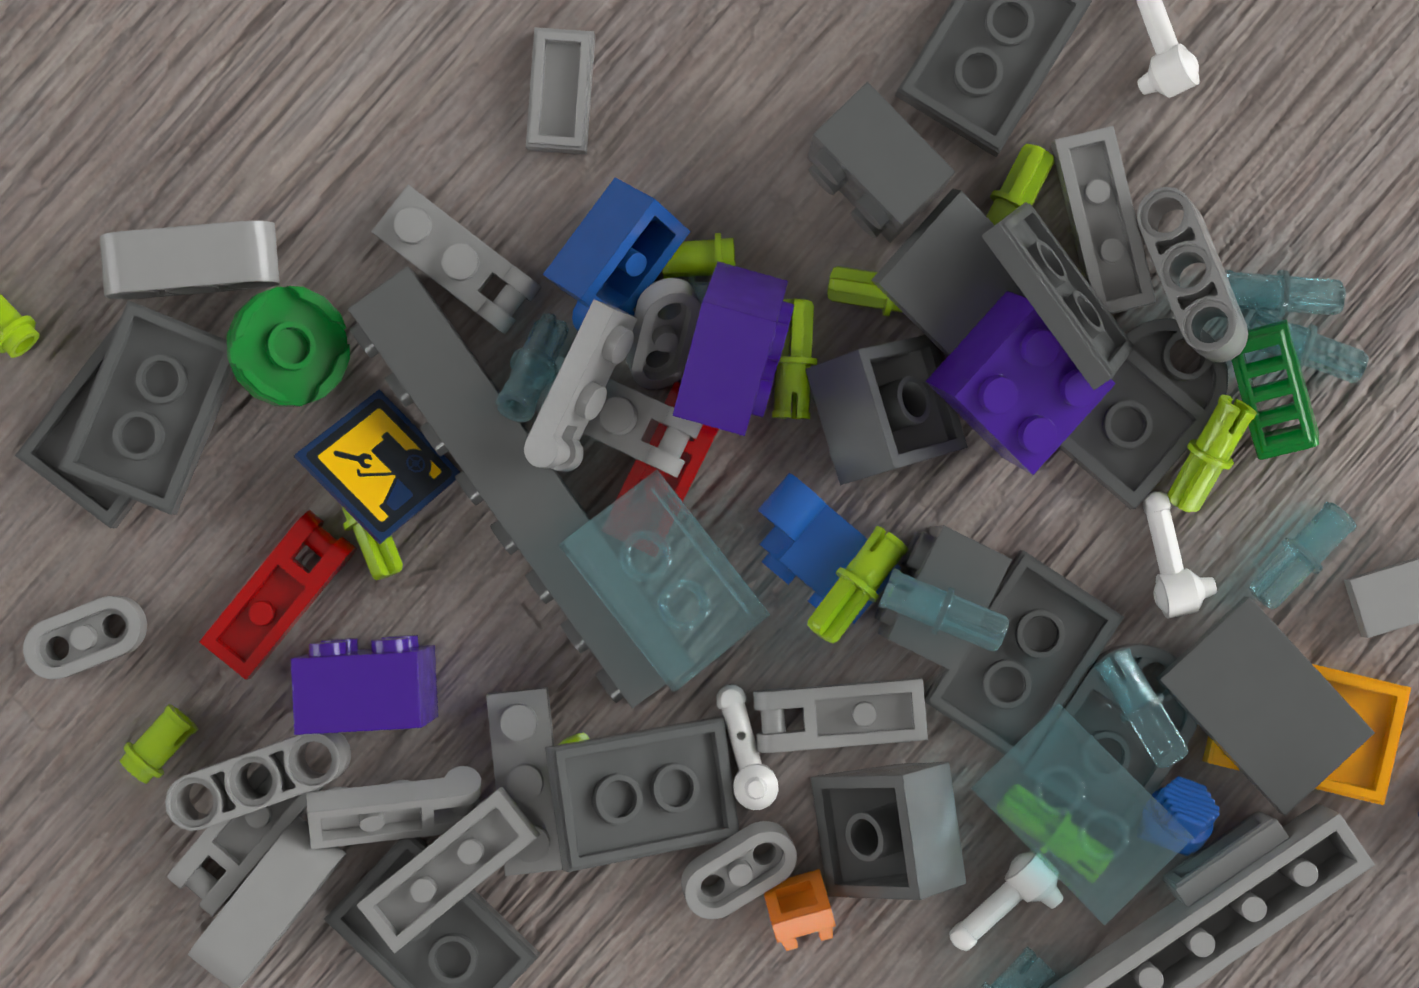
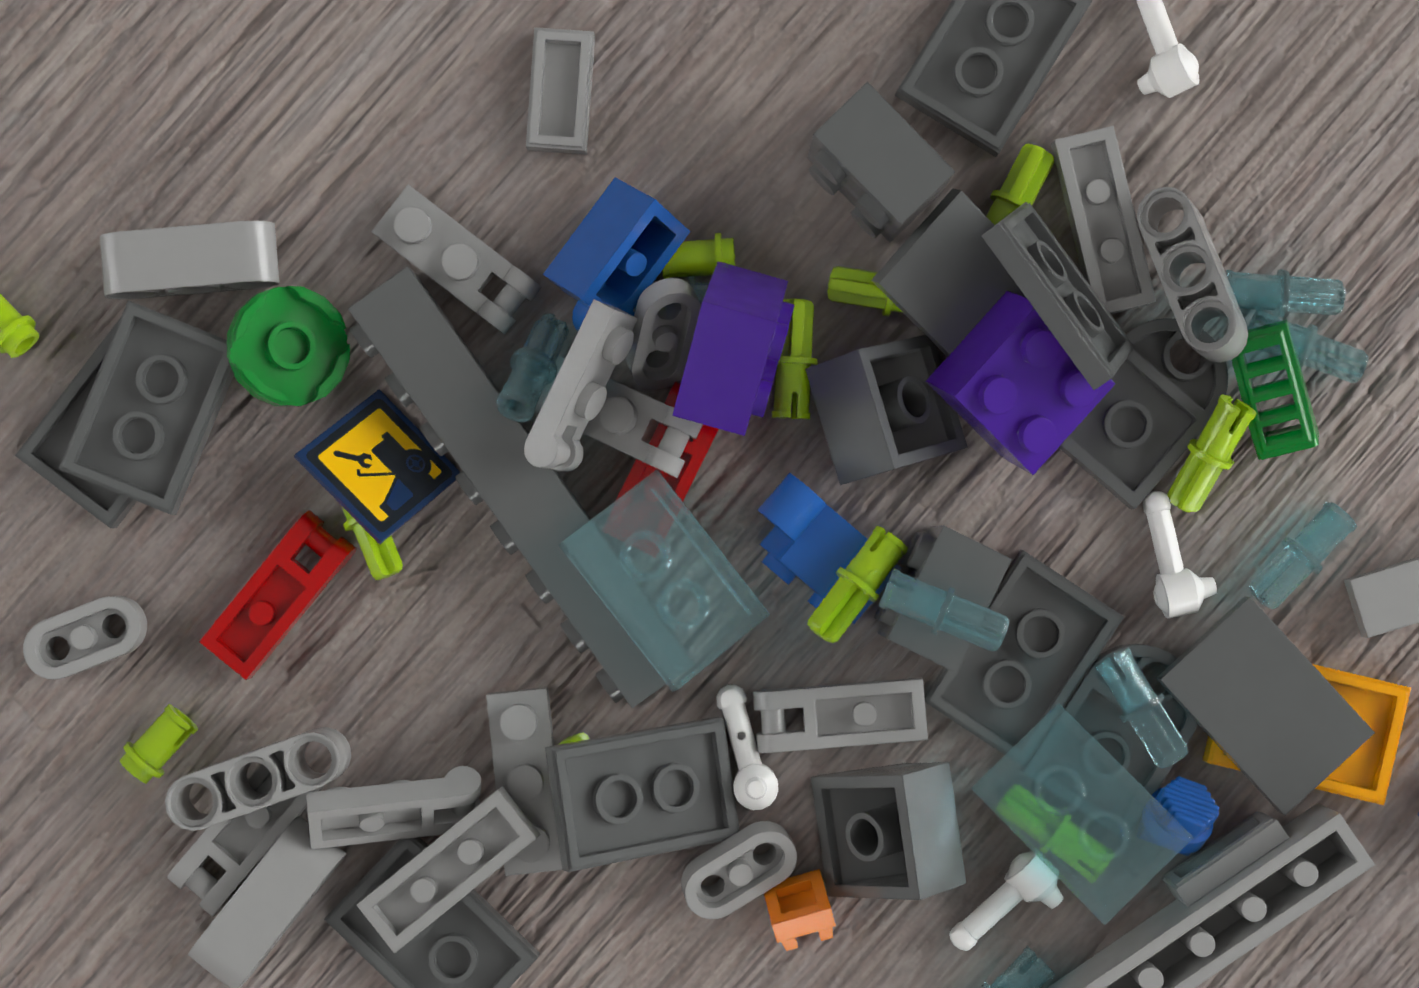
dark purple brick [291,635,439,735] -> none

